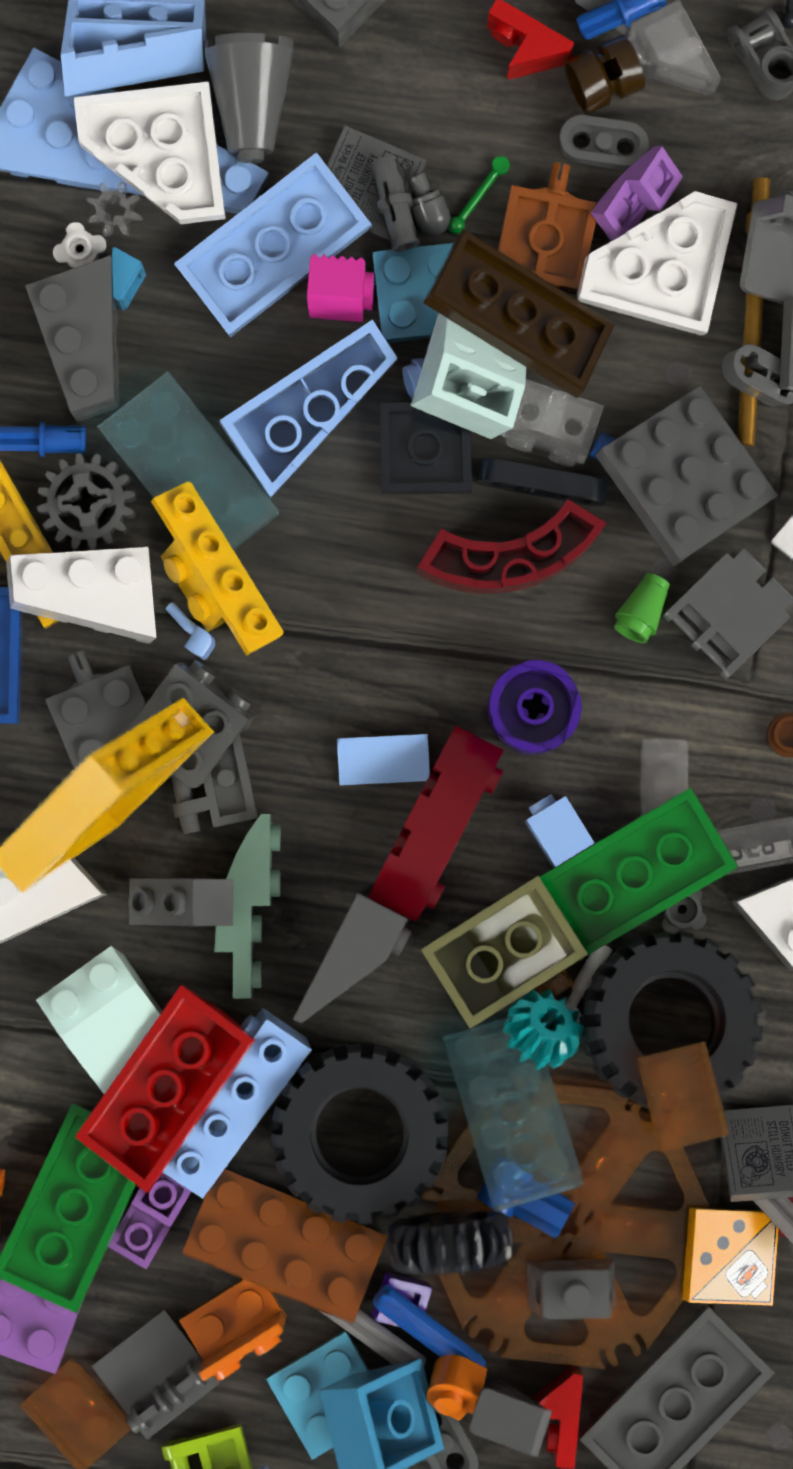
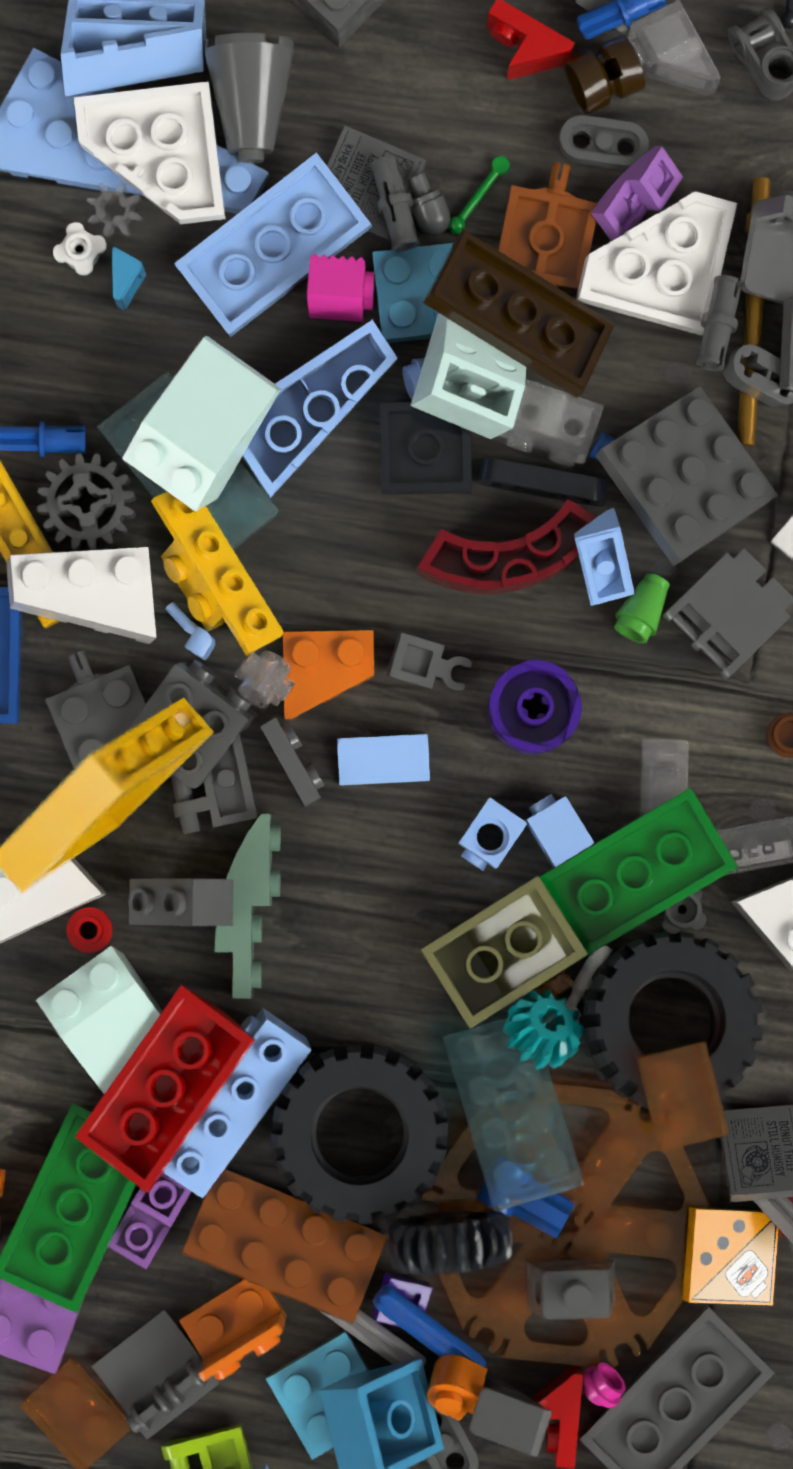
dark grey wedge [25,255,119,423] -> none
dark grey slope [294,893,411,1024] -> none
dark red brick [367,725,504,922] -> none
none -> red plate [67,907,113,953]
none -> light aqua slope [122,336,281,512]
none -> clear gear [235,651,295,708]
none -> dark grey plate [260,718,325,807]
none -> orange wing [283,630,374,720]
none -> dark grey plate [386,632,472,691]
none -> light blue brick [458,798,527,871]
none -> light blue slope [574,508,635,606]
none -> dark pink plate [583,1362,626,1408]
none -> dark grey pin [695,275,741,371]

